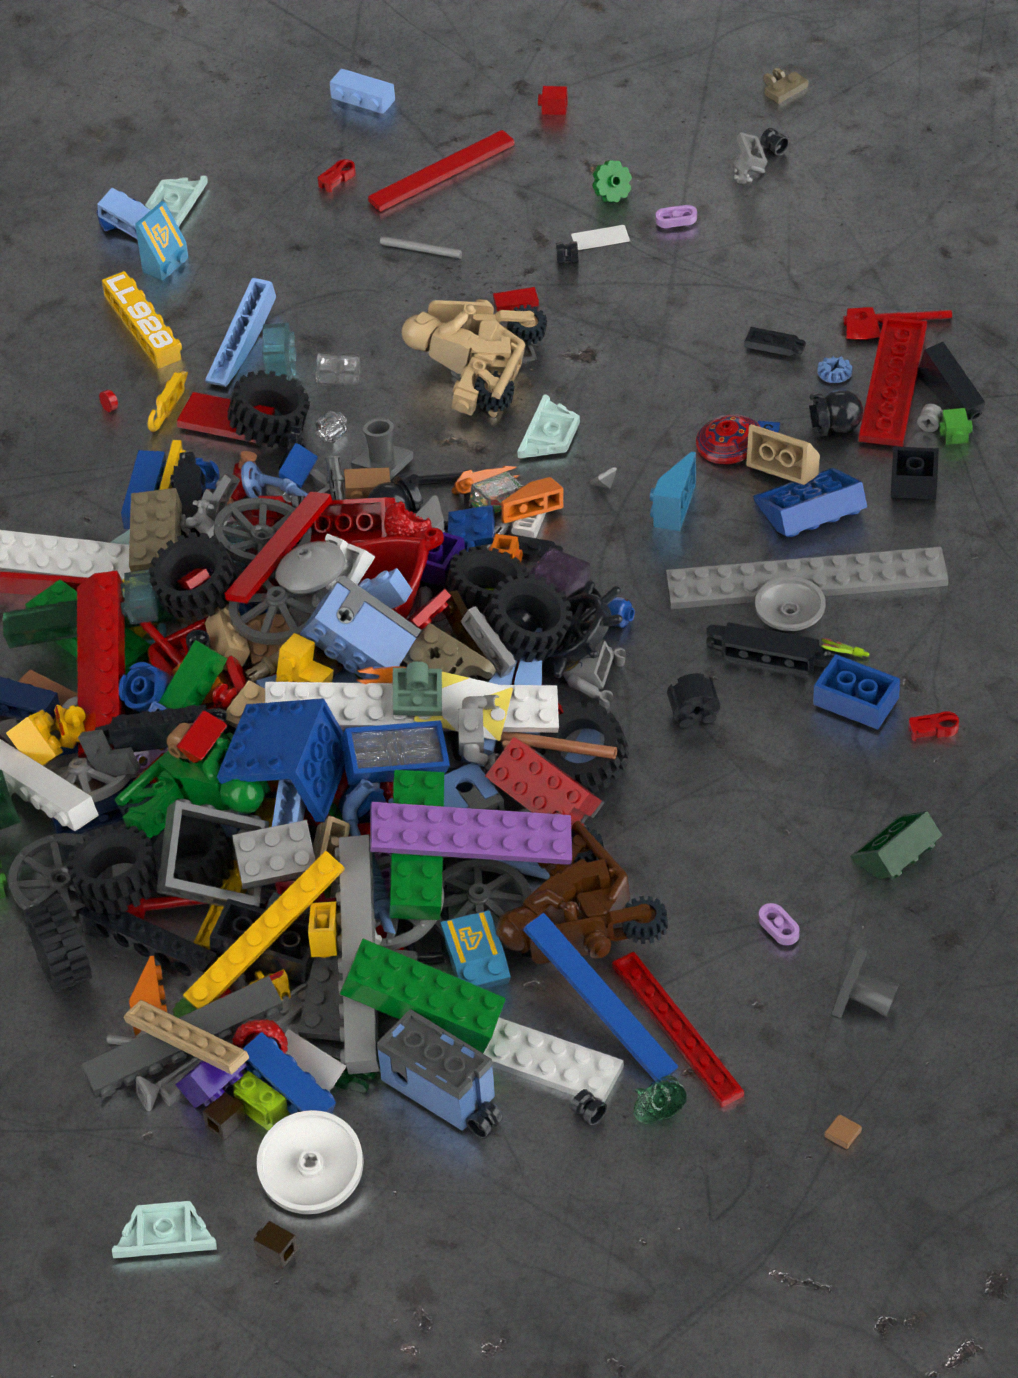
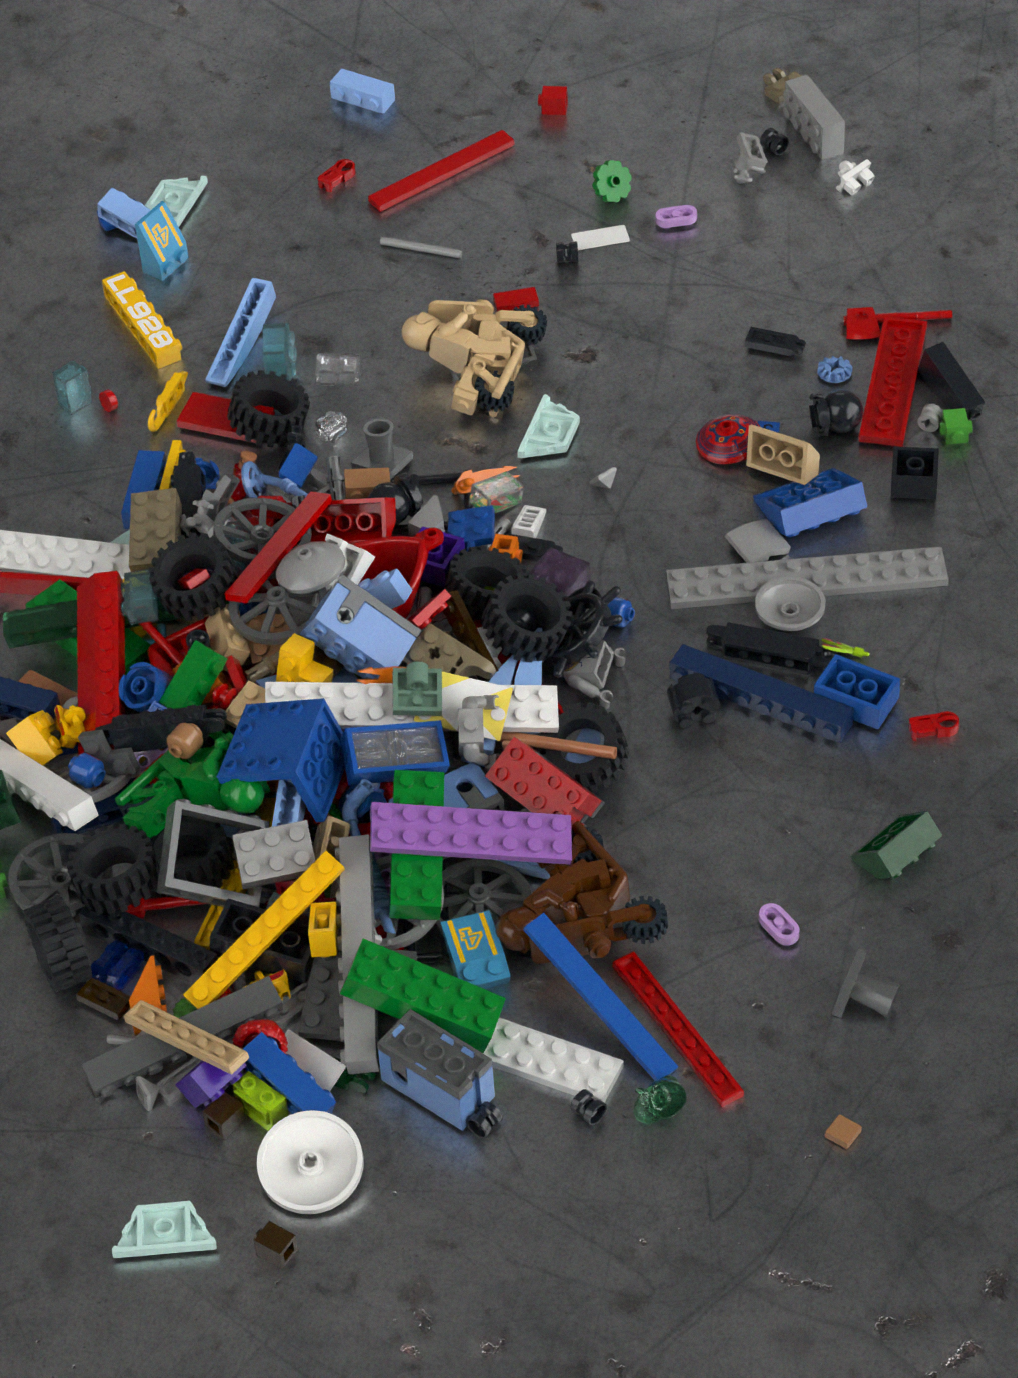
red slope [176,710,227,763] -> none
red hair [384,501,432,537] -> none
light grey plate [460,606,516,678] -> none
orange slope [501,477,563,524] -> none
dark azure slope [650,452,696,531] -> none
none -> clear light blue brick [52,360,92,415]
none -> blue head [68,753,106,789]
none -> dark brown plate [76,978,131,1021]
none -> clear blue brick [90,940,144,991]
none -> dark blue brick [669,644,854,743]
none -> light grey slope [725,519,791,563]
none -> light grey brick [783,74,845,160]
none -> white hips [836,159,875,195]

